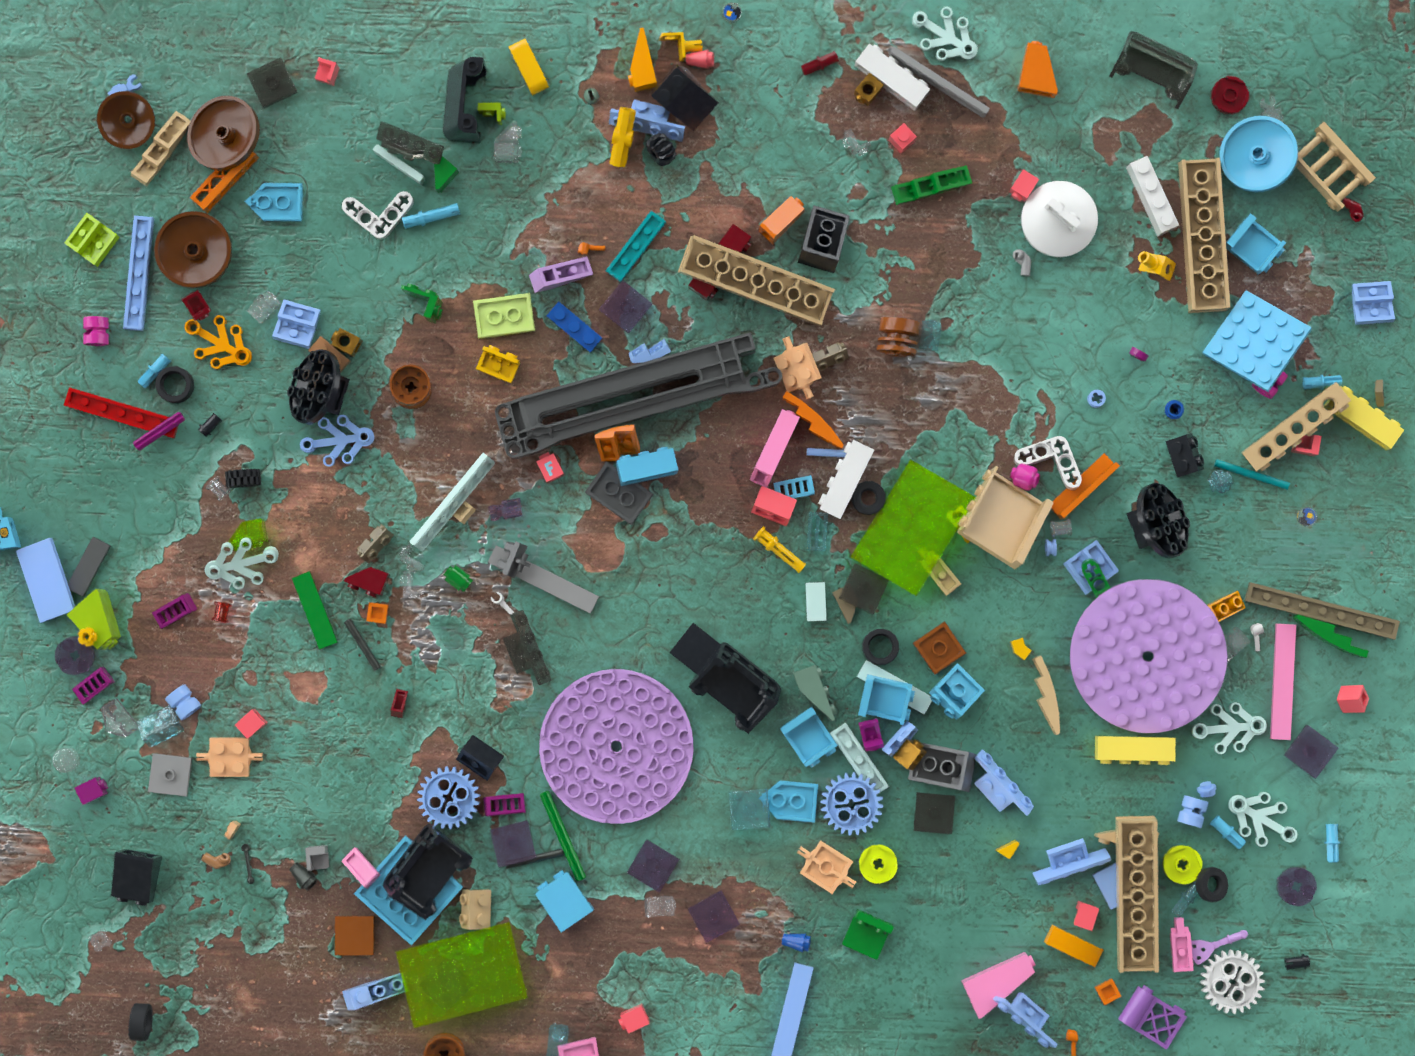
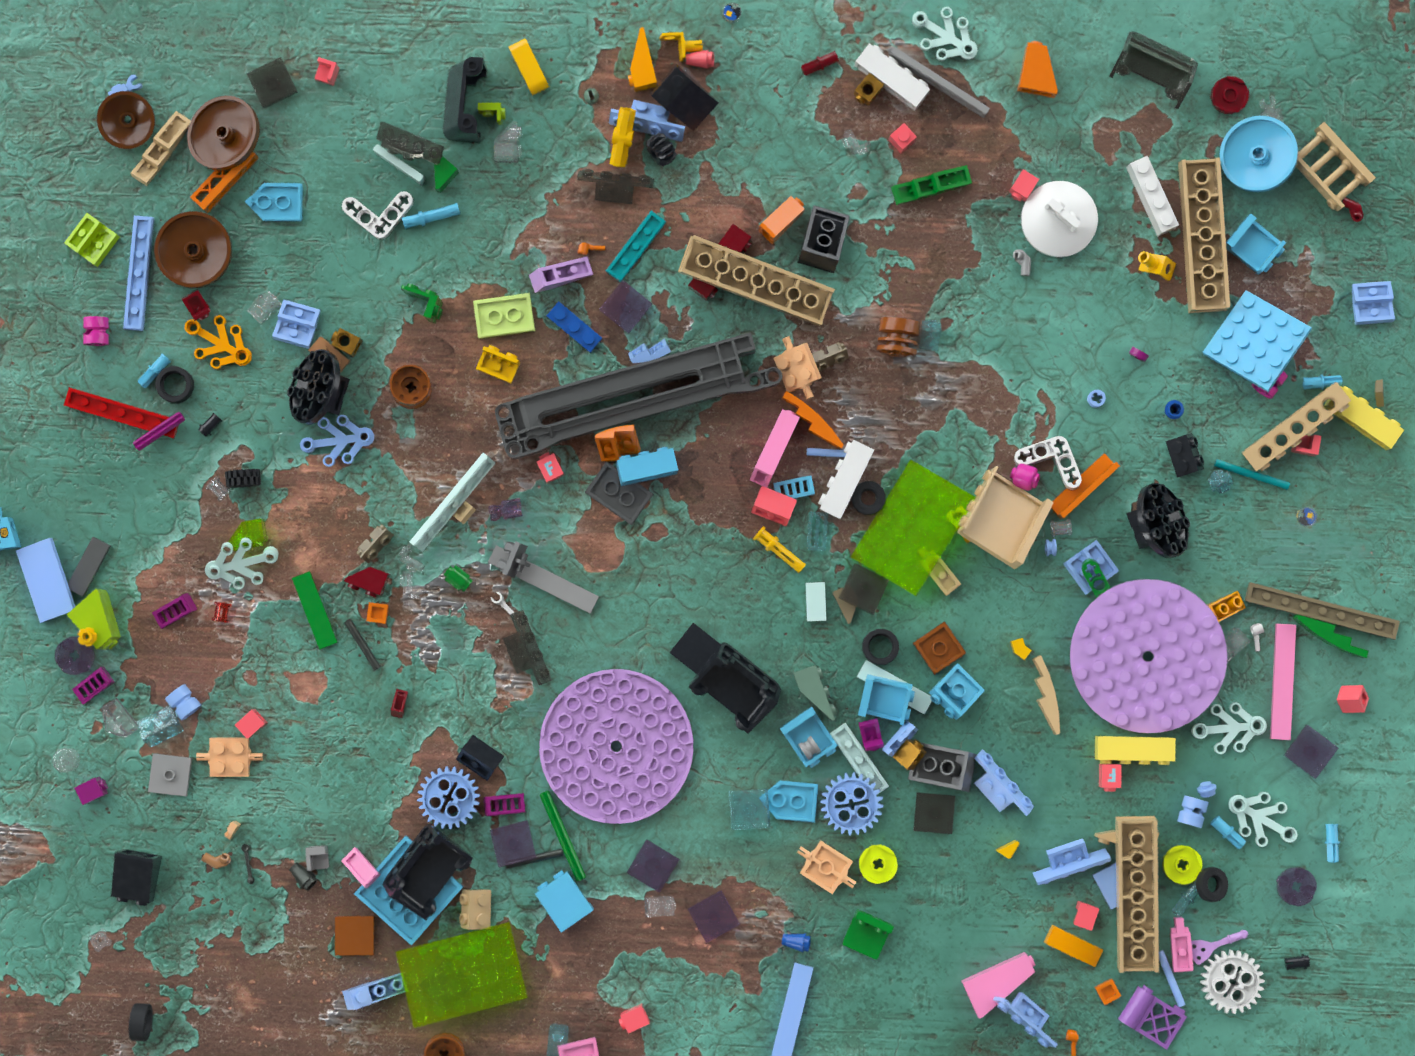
none -> clear smoke bracket [577,169,654,204]
none -> light grey wheel [798,736,821,760]
none -> coral brick [1099,764,1121,792]
none -> light blue bar [1159,950,1185,1007]

